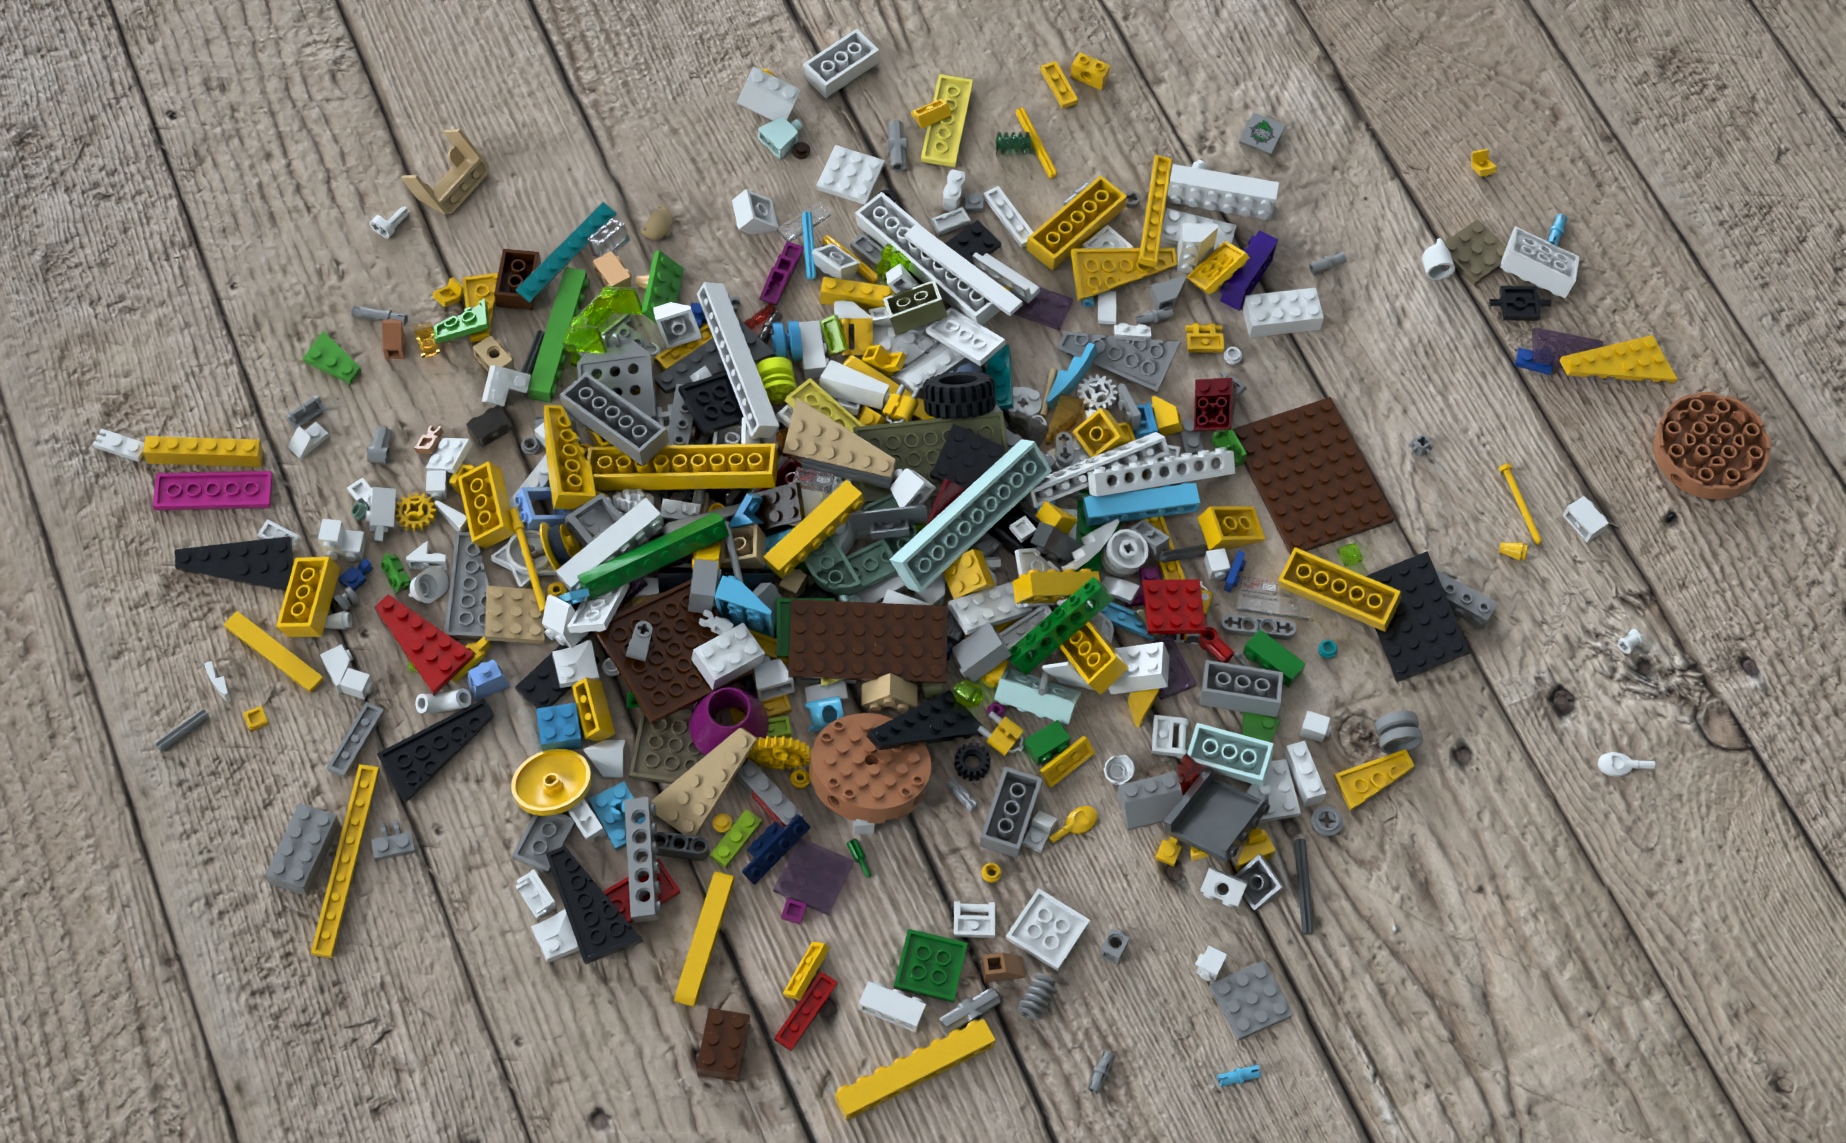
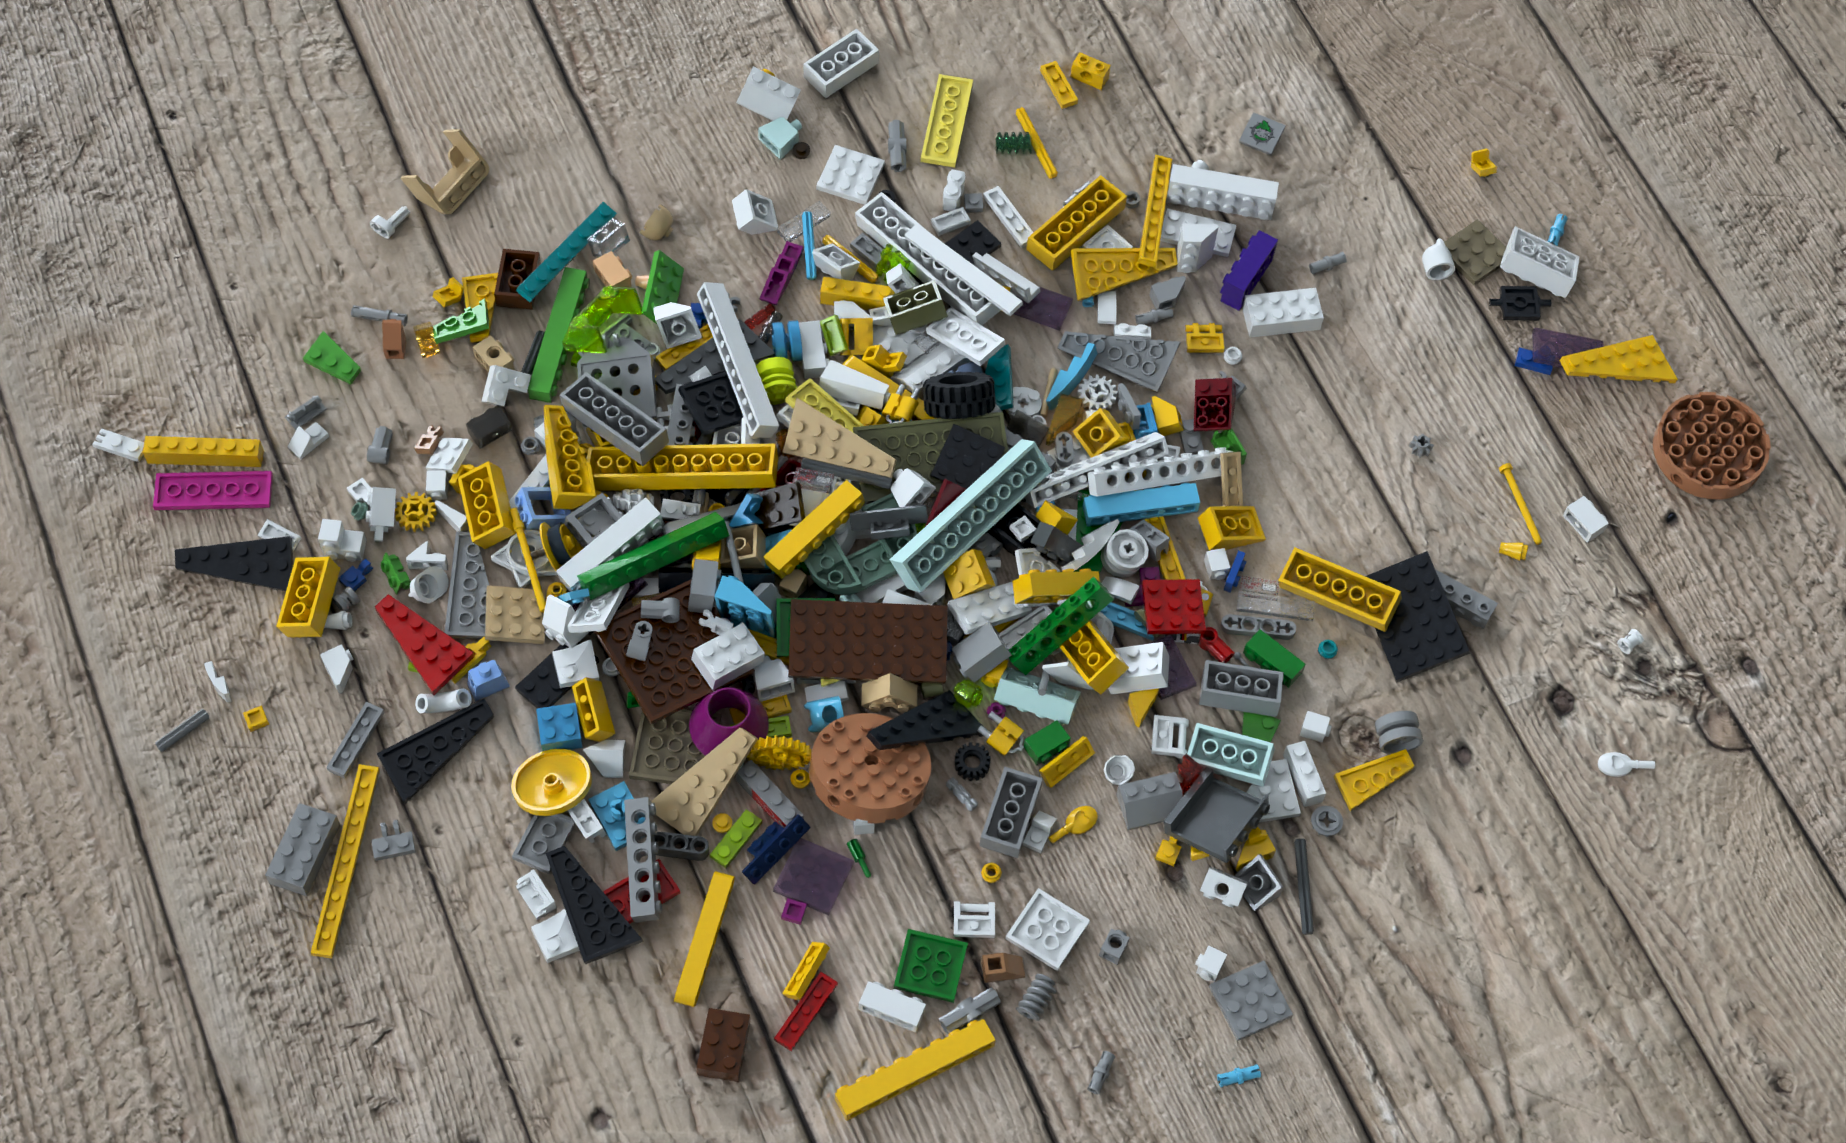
yellow tile [223,611,324,693] -> none
white brick [340,668,374,700] -> none
yellow slope [911,99,951,128] -> none
dark grey axle [1159,544,1209,563] -> none
yellow plate [1186,240,1250,295] -> none
reddish brown plate [1233,397,1395,555] -> none
clear neon green plate [1337,542,1363,567] -> none
none -> light grey piece [641,598,680,623]
none -> tan plate [1220,452,1243,506]

